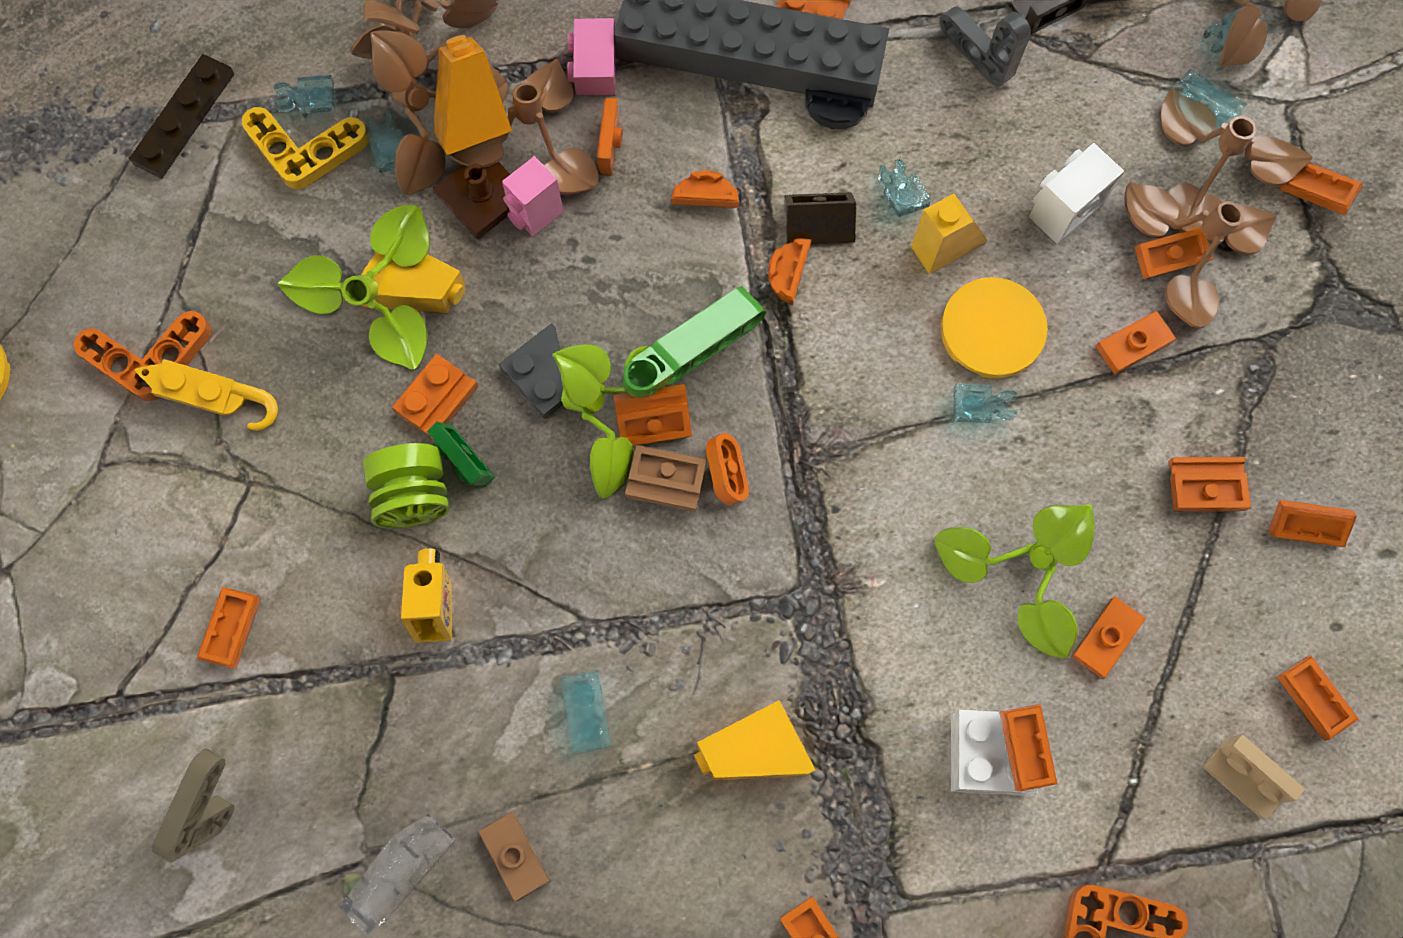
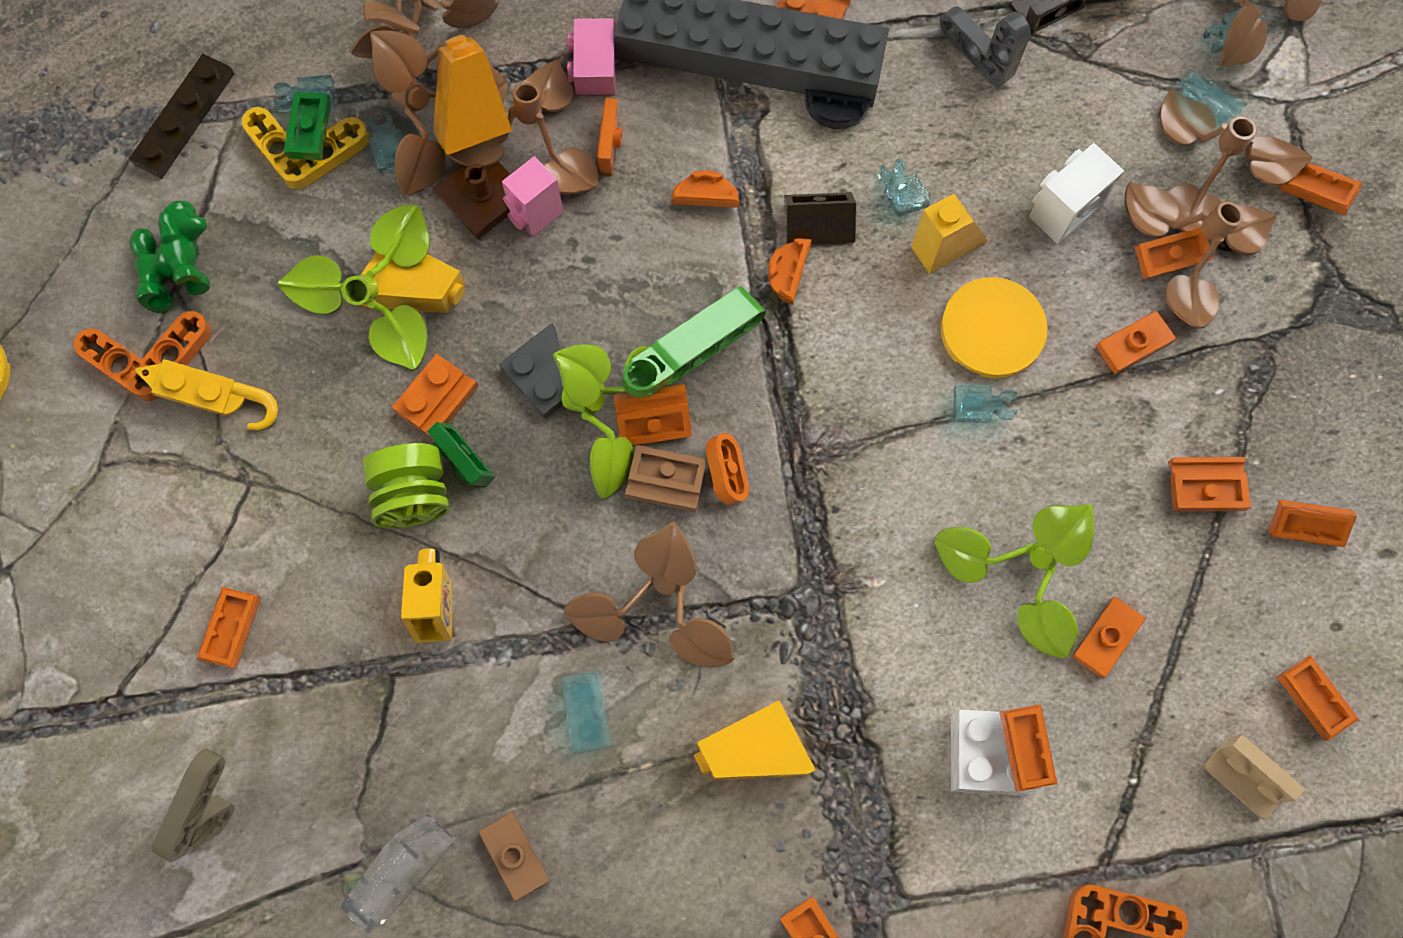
none -> green animal [129,201,210,313]
none -> green plate [284,92,332,160]
none -> medium nougat plant [564,522,735,667]

